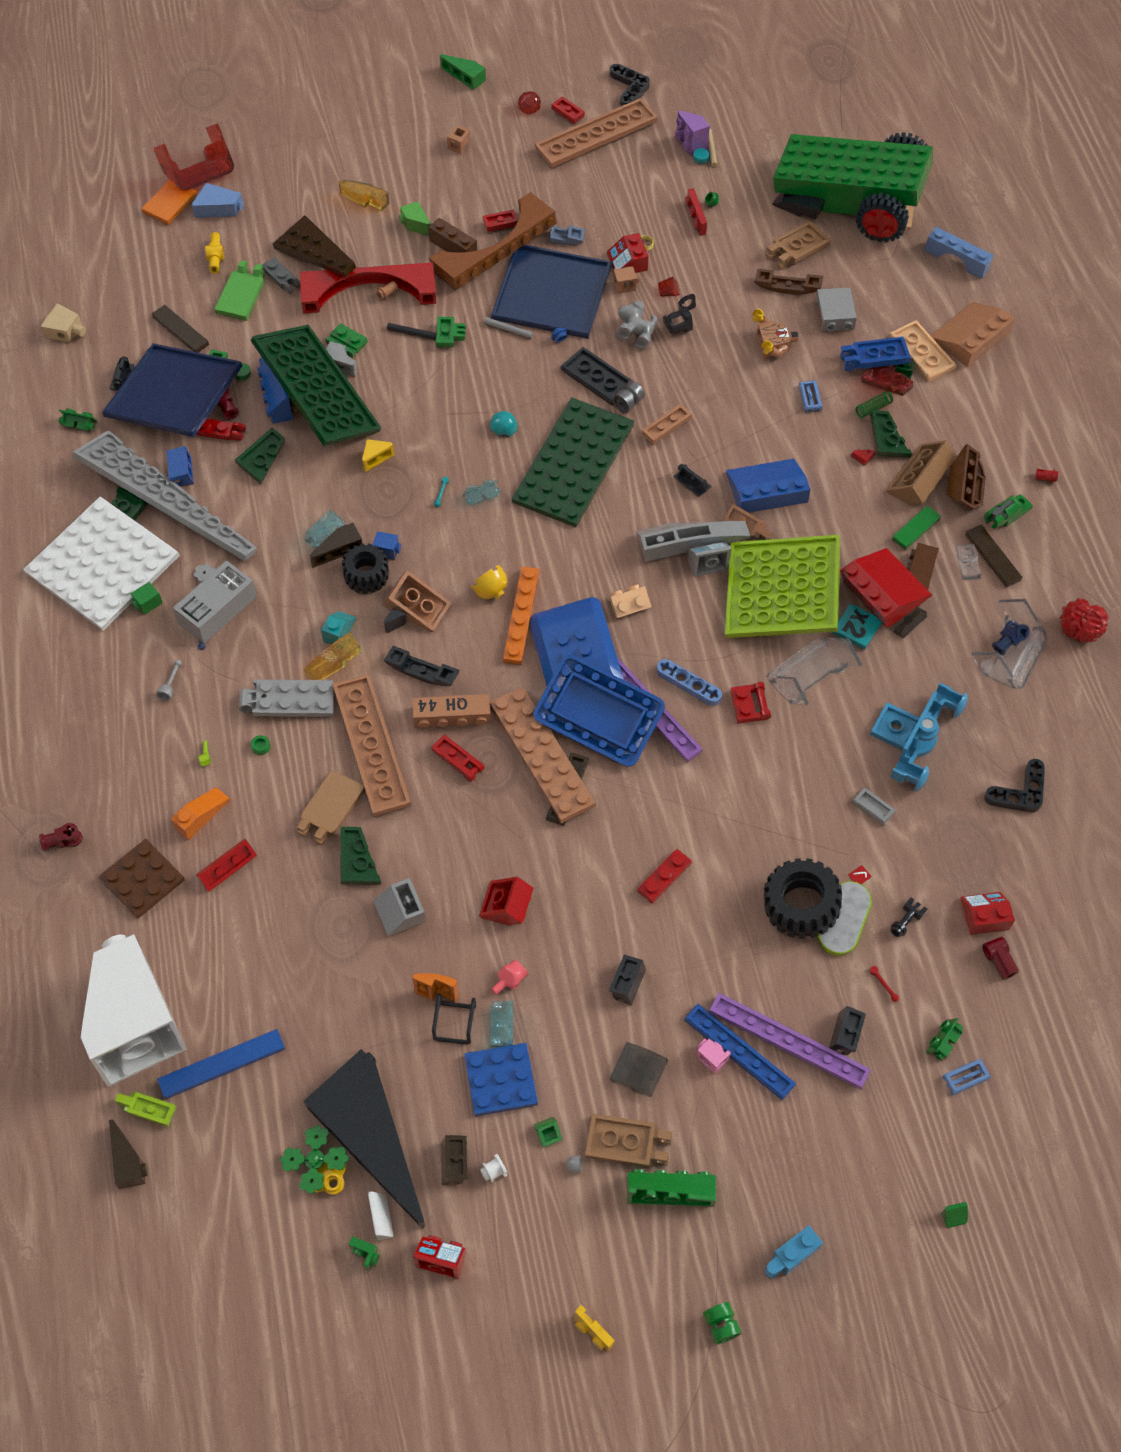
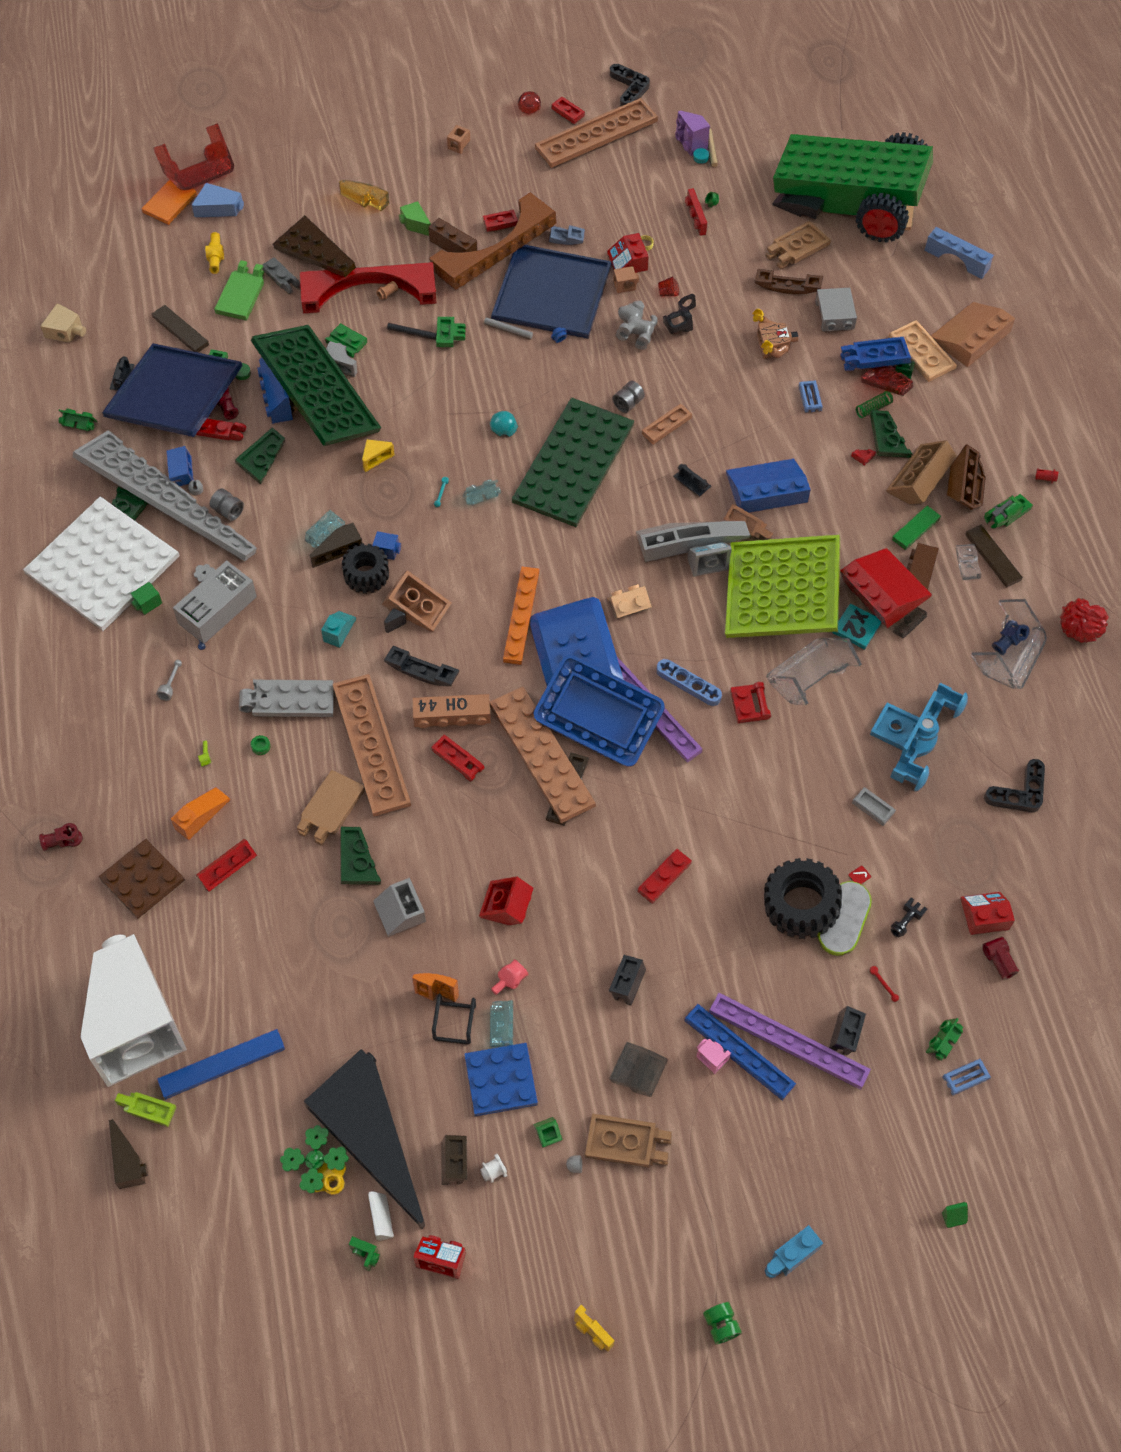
clear yellow slope [304,632,361,680] -> none
green slope [440,54,486,90] -> none
yellow cylinder [471,565,508,600] -> none
black tile [561,347,633,406] -> none
green wedge [627,1169,716,1207] -> none
none -> light grey hinge [188,480,204,495]
none -> flat silver wheel [209,488,244,521]

